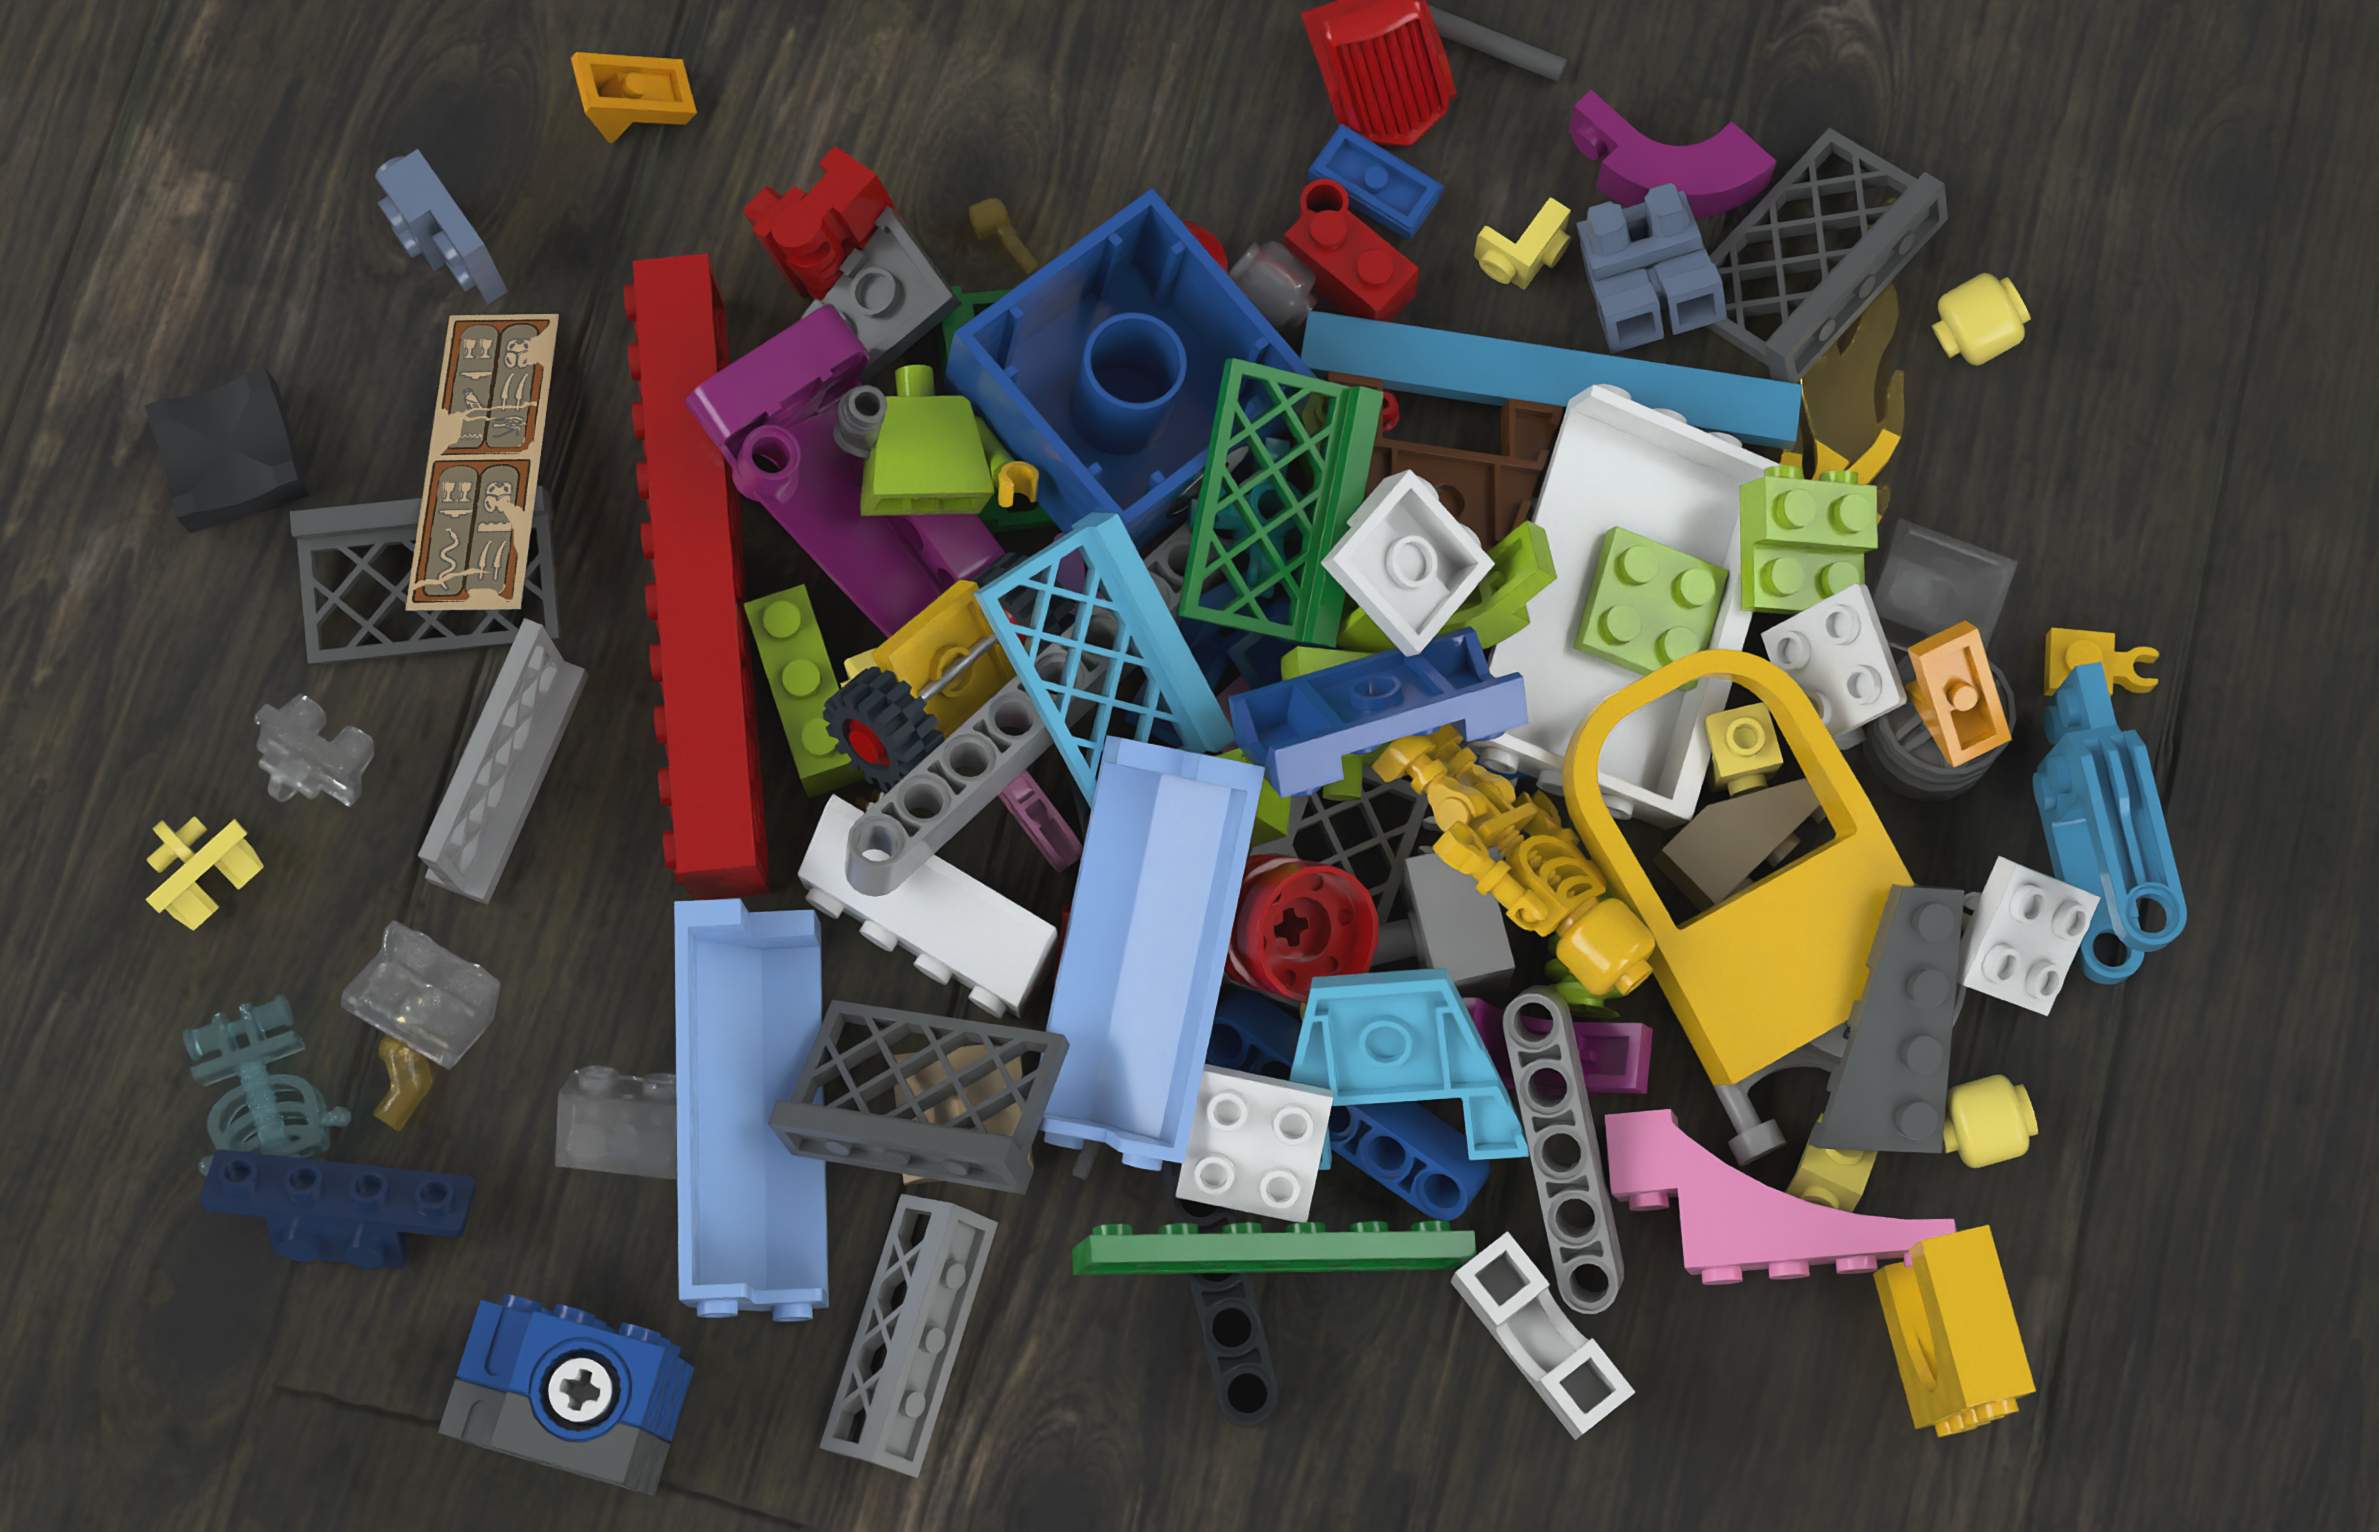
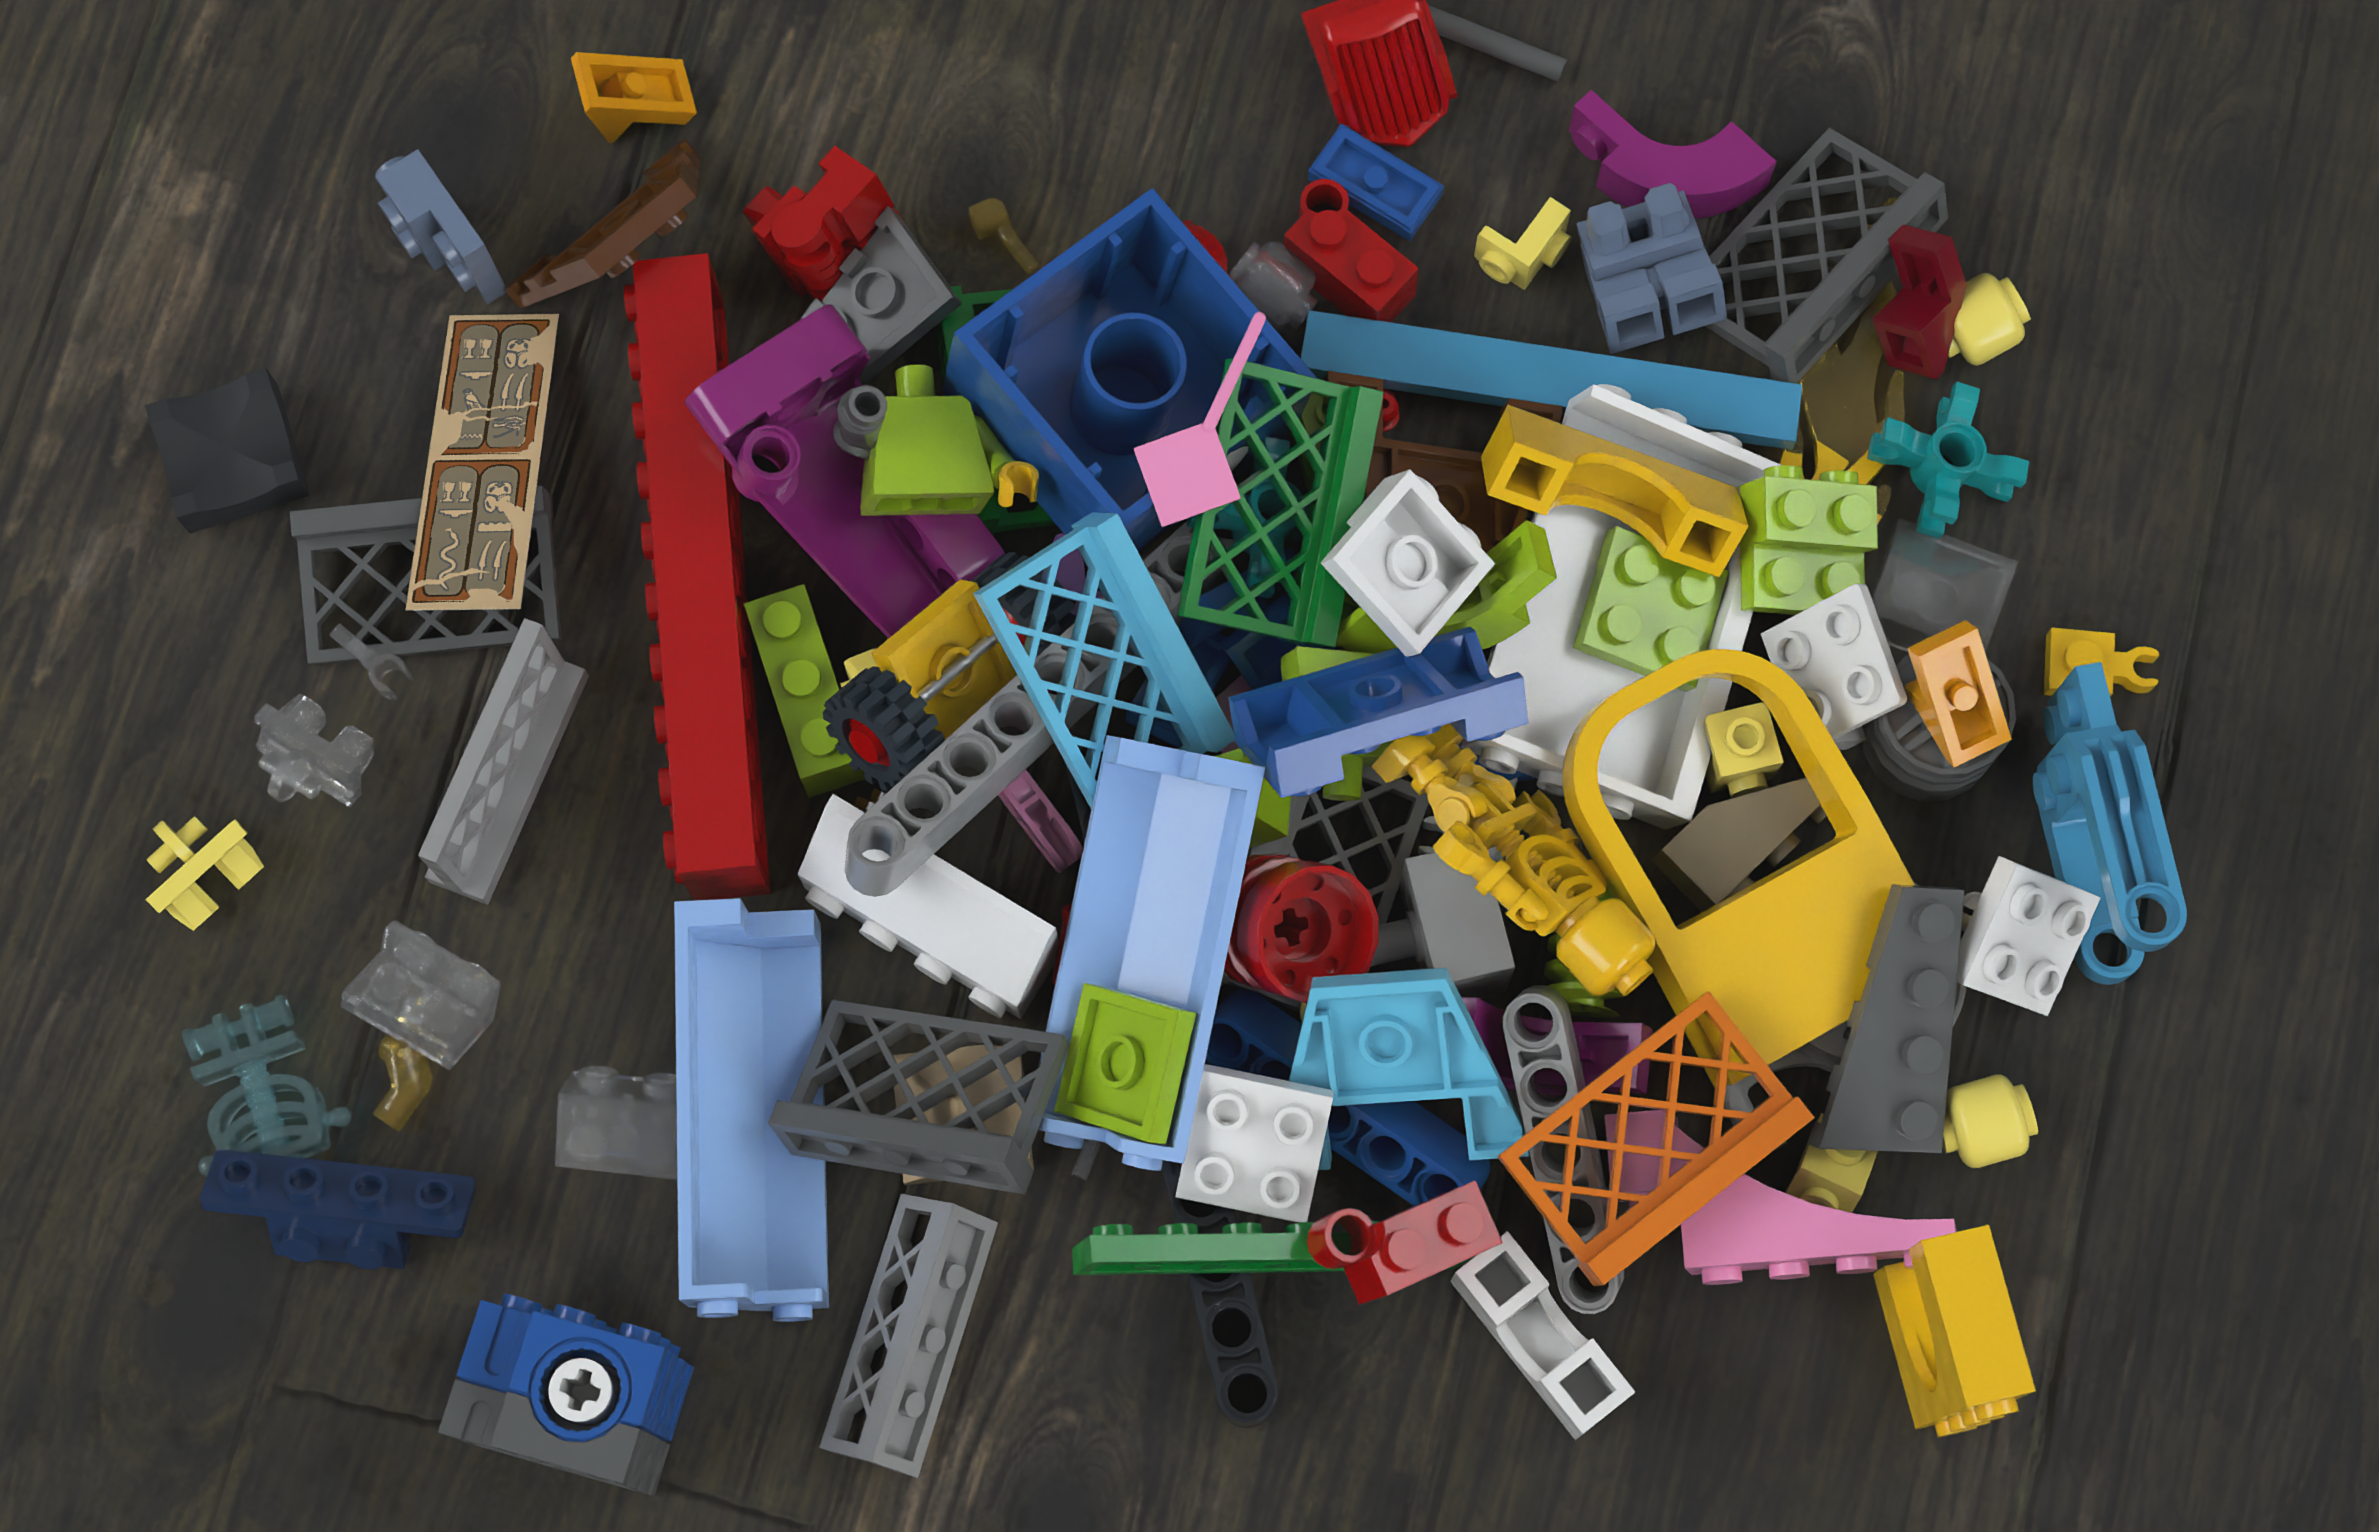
none -> clear hand [330,623,413,699]
none -> reddish brown wing [503,138,701,308]
none -> lime plate [1054,983,1196,1144]
none -> bright pink piece [1133,312,1266,527]
none -> hinge [1307,1181,1503,1305]
none -> yellow arch [1481,405,1748,577]
none -> orange fence [1497,991,1815,1286]
none -> teal pin [1867,382,2029,539]
none -> dark red slope [1872,224,1967,380]

